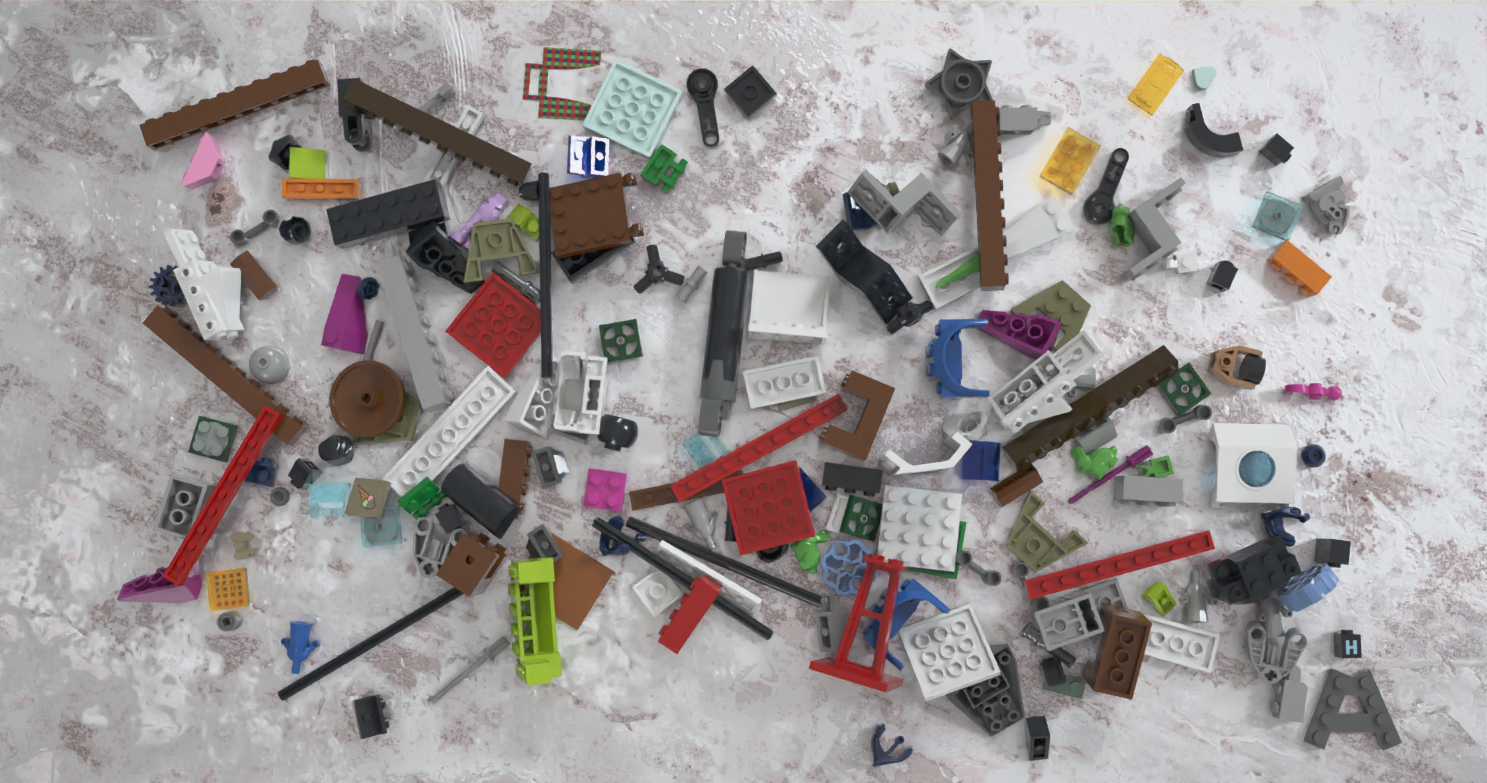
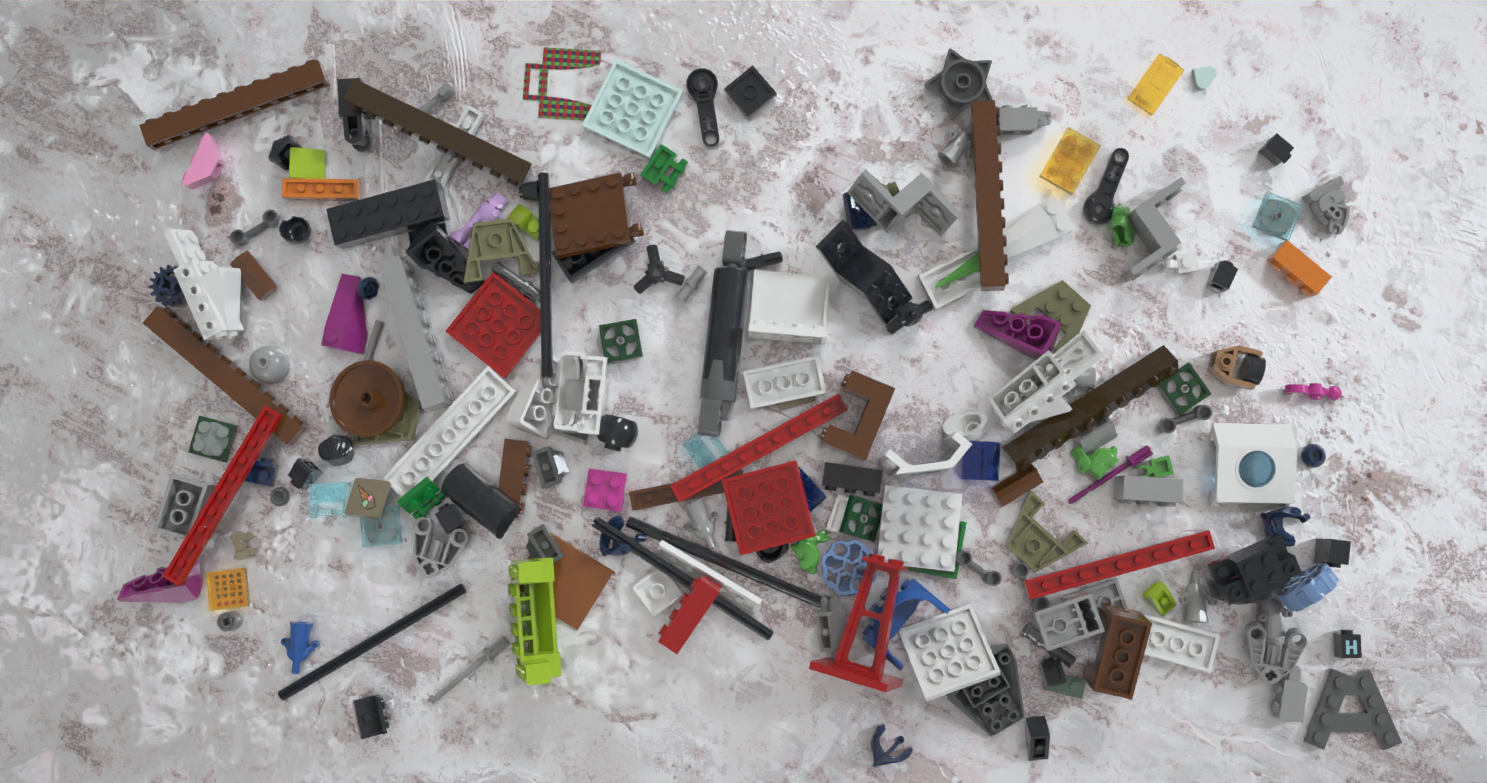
reddish brown piece [436,532,509,597] -> none
clear blue brick [567,135,609,179] -> none
blue piece [925,319,990,400] -> none
black arch [1184,103,1243,157] -> none

